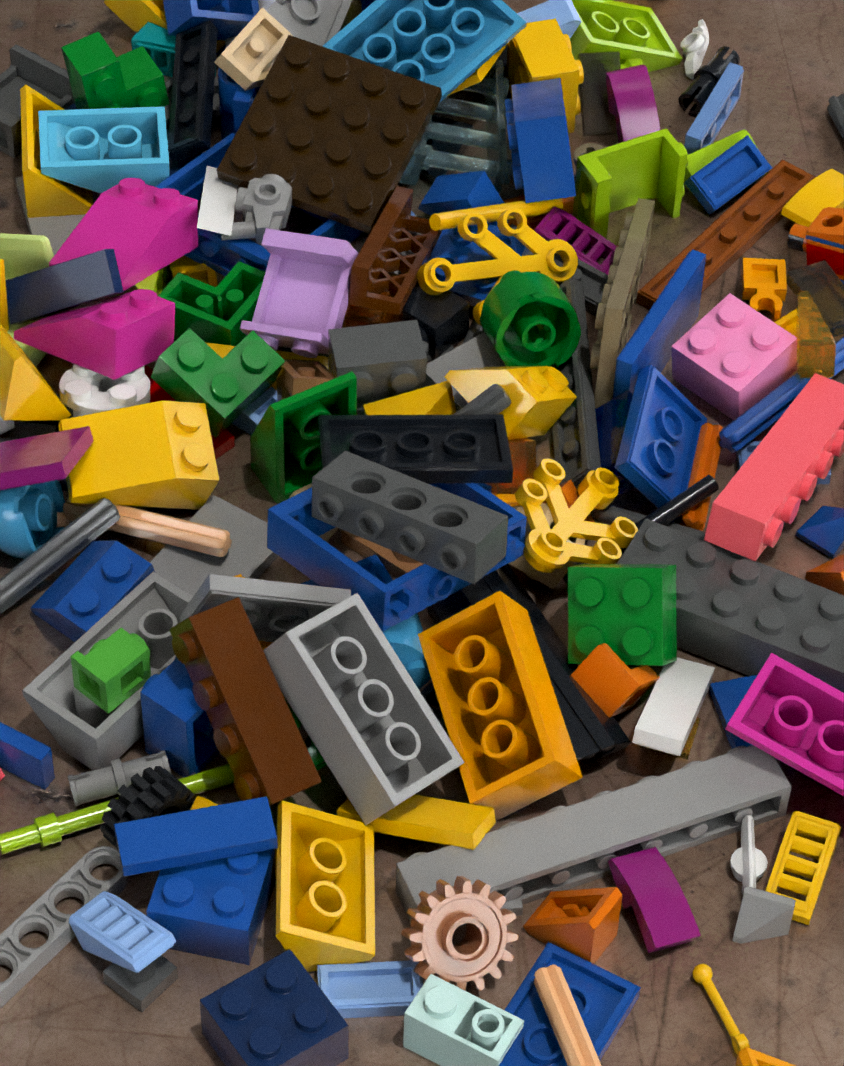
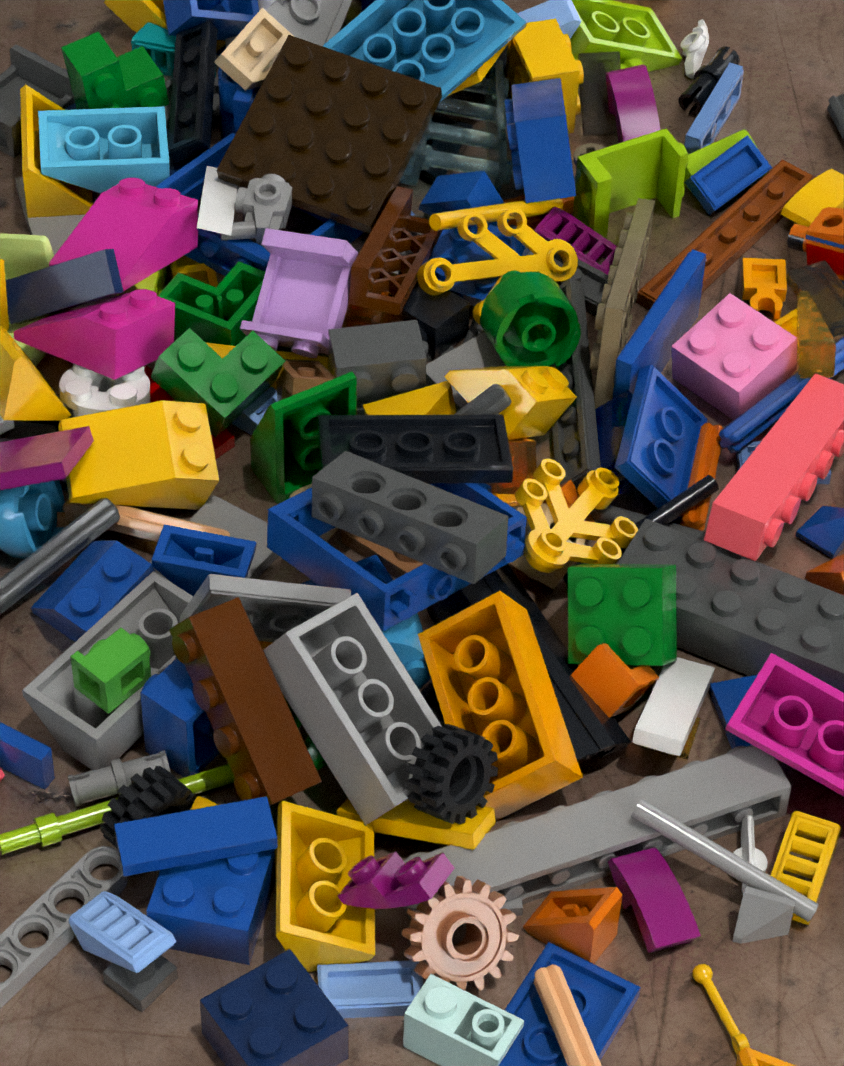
none -> blue slope [151,524,256,596]
none -> magenta slope [338,851,455,909]
none -> black tyre [405,724,498,824]
none -> light grey bar [631,799,819,922]

